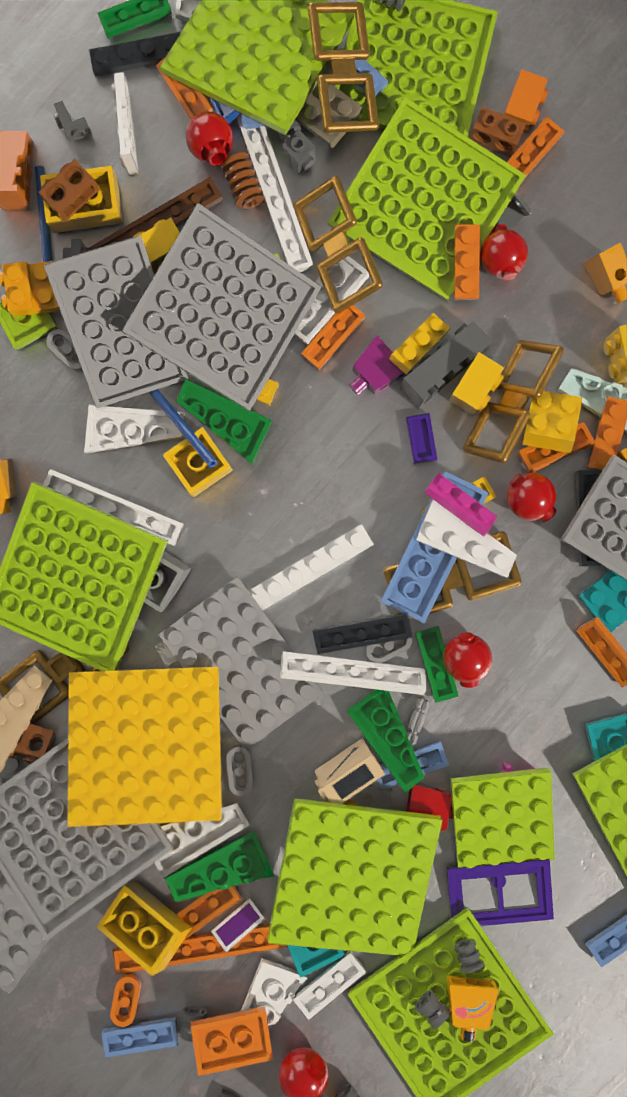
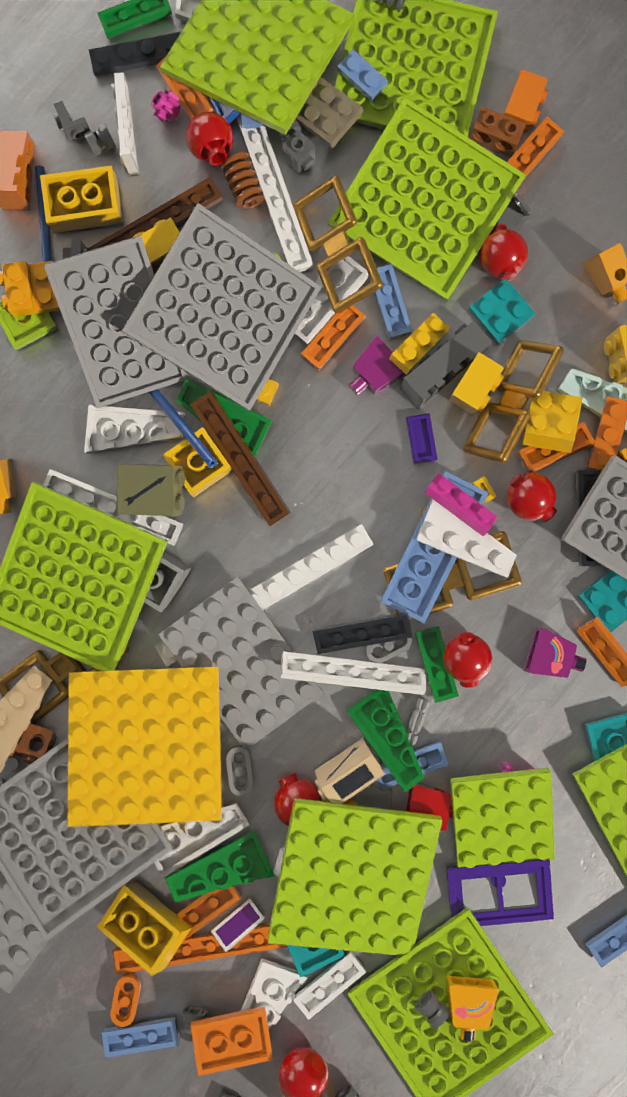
dark orange brick [39,159,100,222] -> none
light grey plate [46,329,82,371] -> none
pearl gold bar [308,2,379,133] -> none
orange plate [454,225,480,300] -> none
dark grey bush [454,939,484,973] -> none
none -> dark grey wheel [84,124,116,157]
none -> olive brick [117,464,185,517]
none -> dark pink gear [151,90,181,122]
none -> reddish brown plate [190,391,291,526]
none -> red brick [274,773,323,827]
none -> medium blue plate [371,264,412,340]
none -> teal plate [468,280,536,345]
none -> magenta torso [524,627,587,678]

